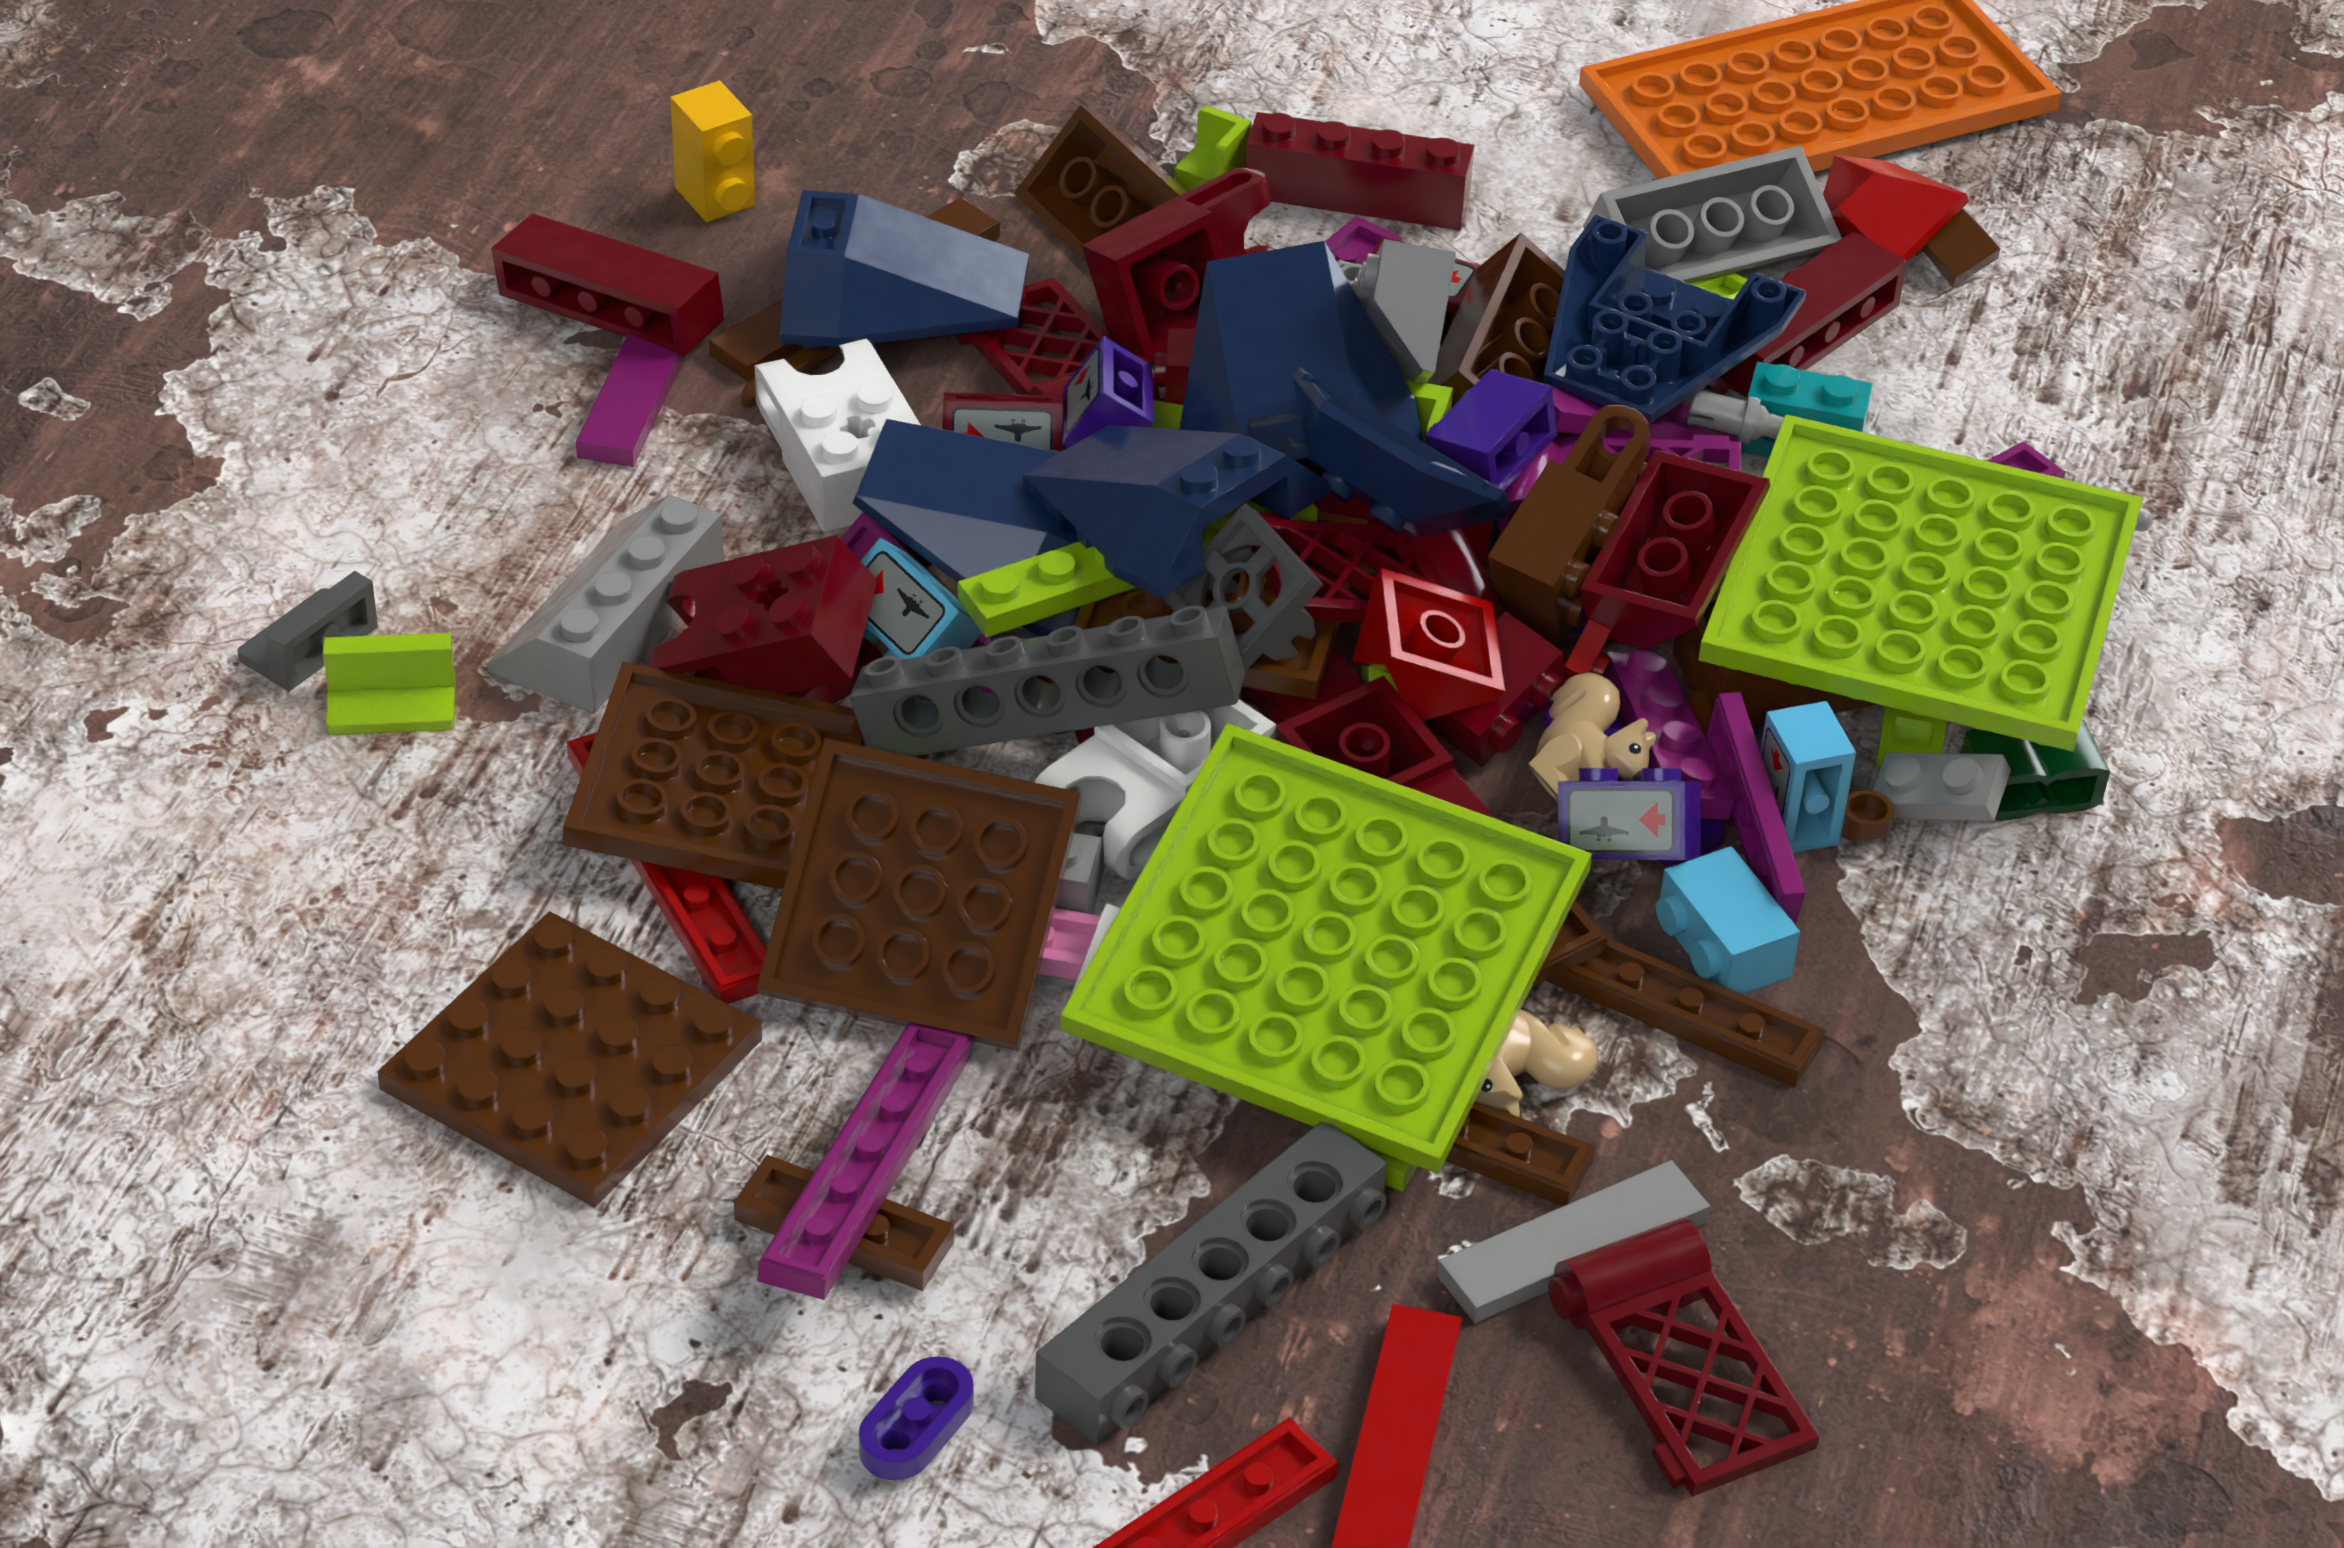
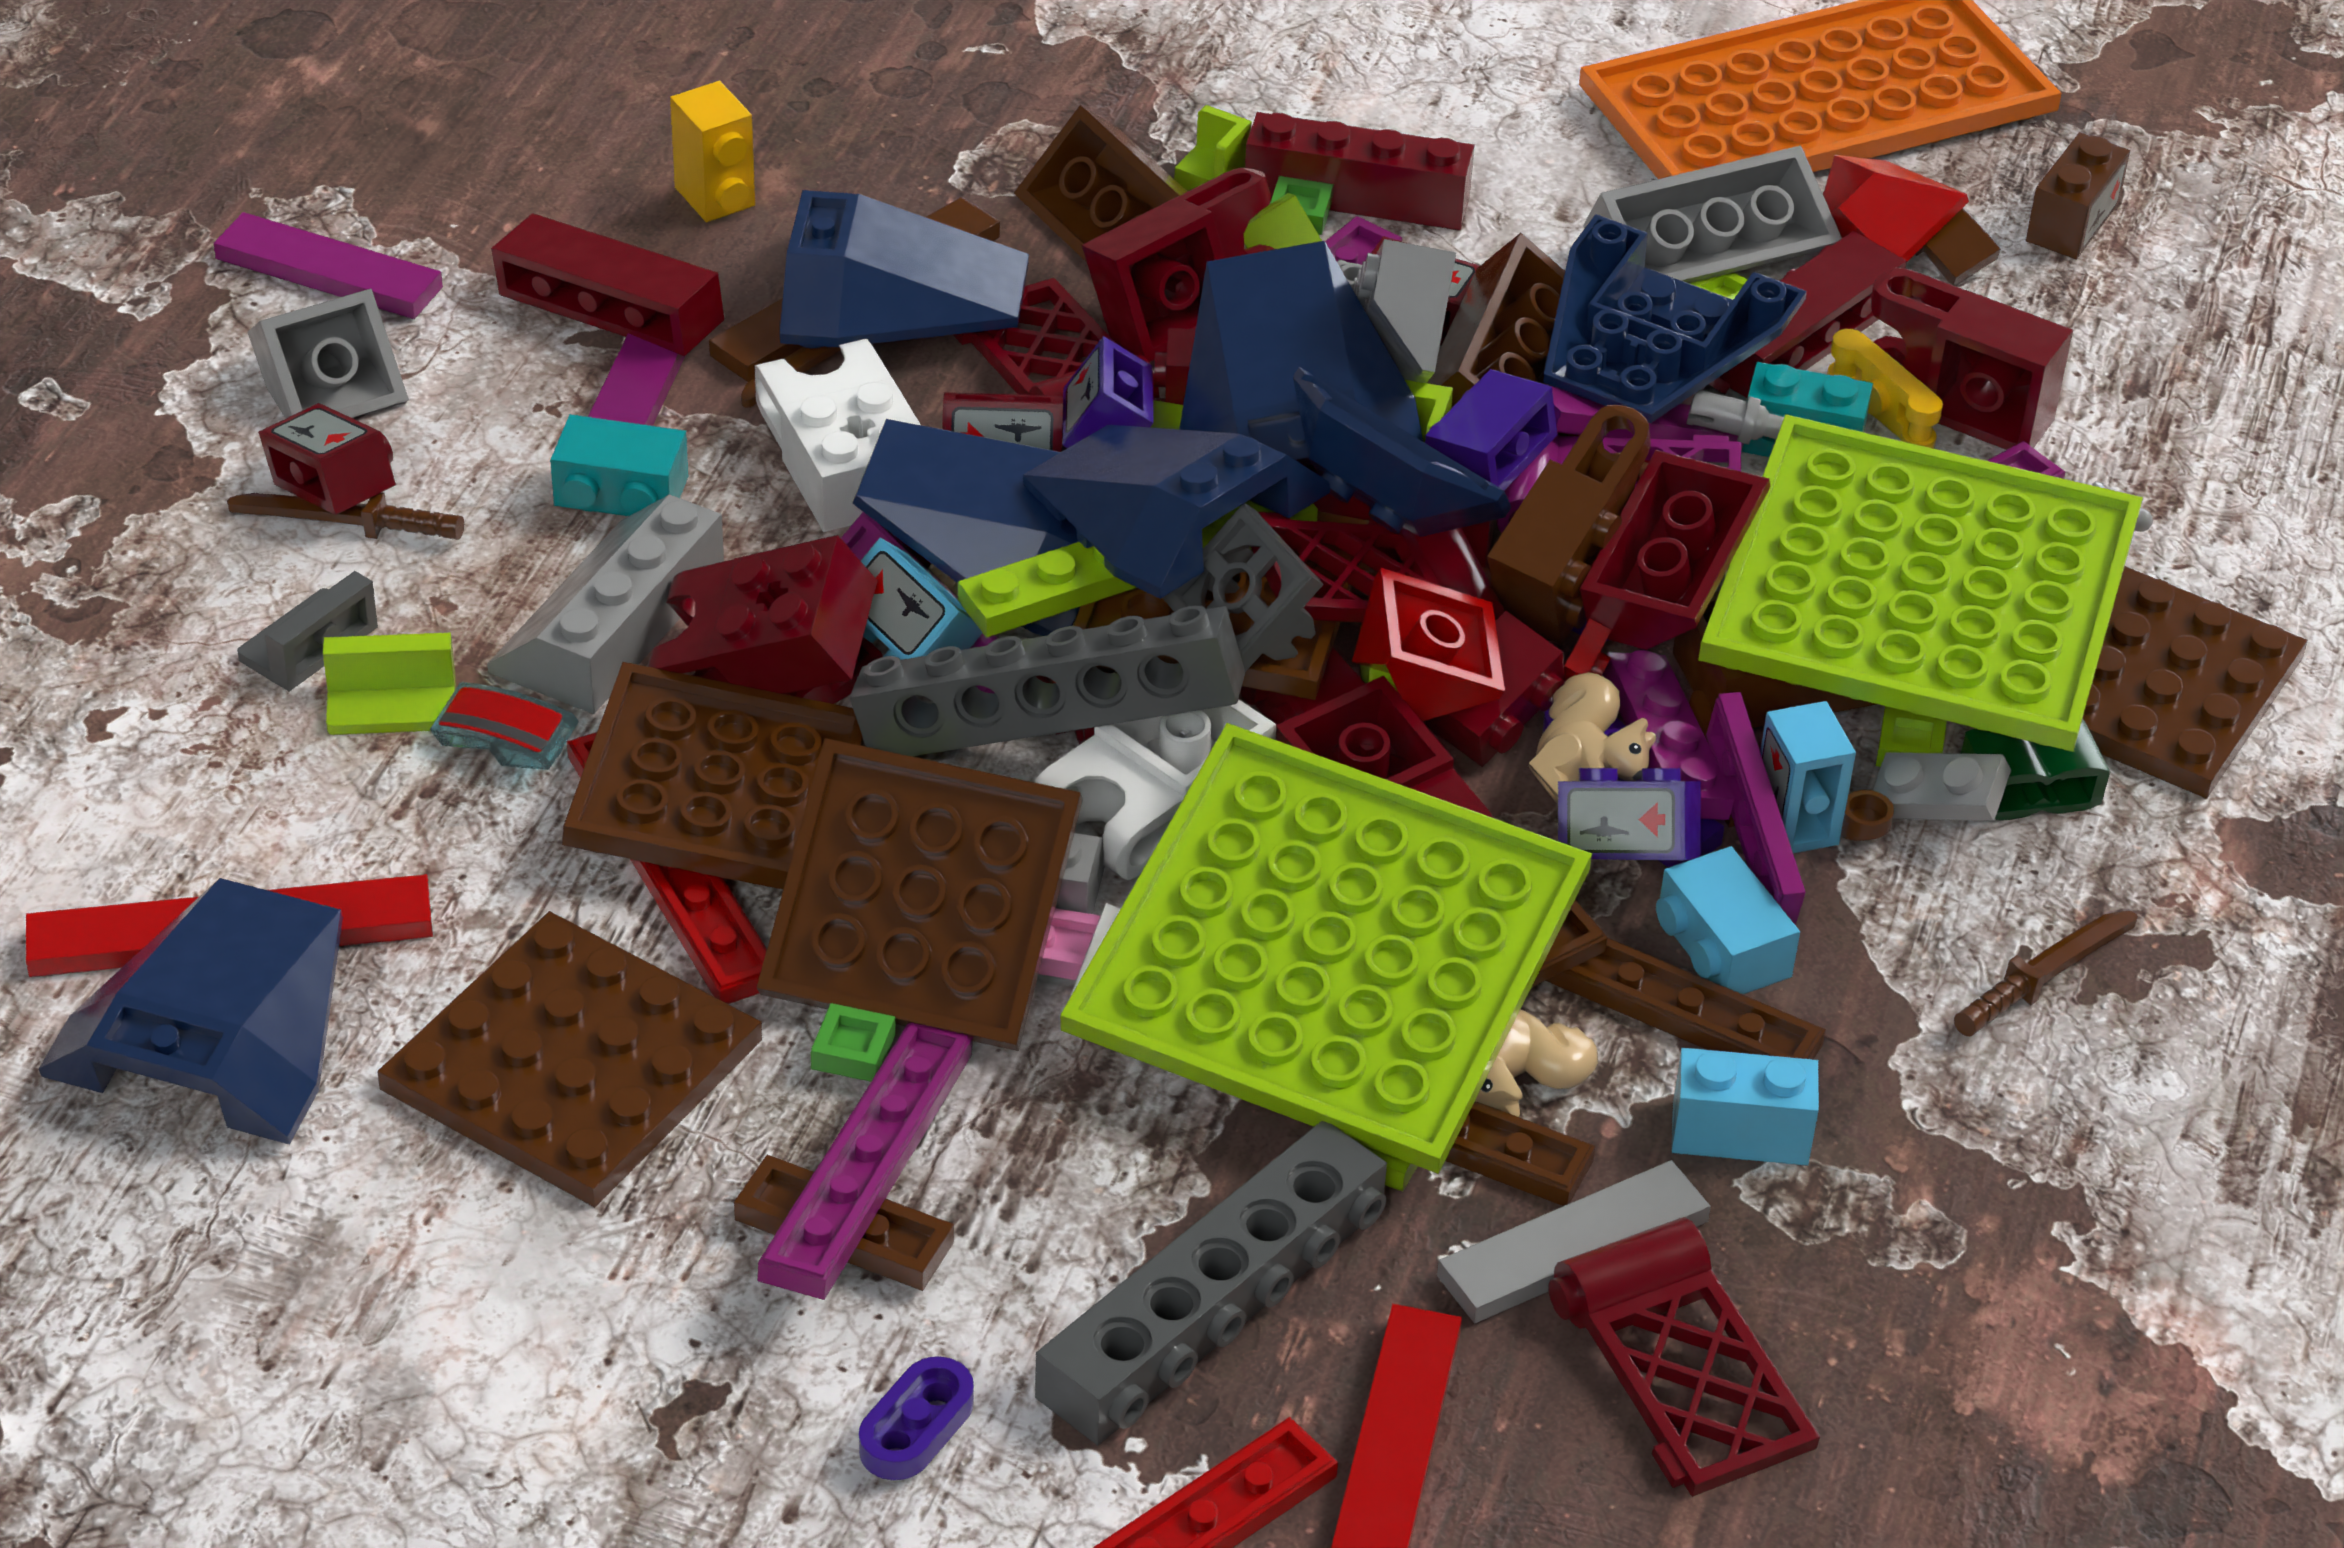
none -> red tile [26,874,433,977]
none -> dark blue wedge [39,878,343,1145]
none -> magenta tile [213,212,443,319]
none -> reddish brown sword [227,492,465,540]
none -> light grey slope [248,289,409,418]
none -> dark red brick [258,403,396,515]
none -> slope [430,682,579,770]
none -> teal brick [550,414,689,516]
none -> bright green plate [811,1003,896,1082]
none -> lime panel [1244,193,1322,249]
none -> bright green plate [1270,176,1334,235]
none -> medium azure brick [1672,1048,1819,1166]
none -> yellow plate [1827,329,1943,449]
none -> dark red brick [1871,268,2073,450]
none -> reddish brown sword [1954,911,2138,1037]
none -> reddish brown brick [2026,132,2130,260]
none -> reddish brown plate [2083,566,2308,799]

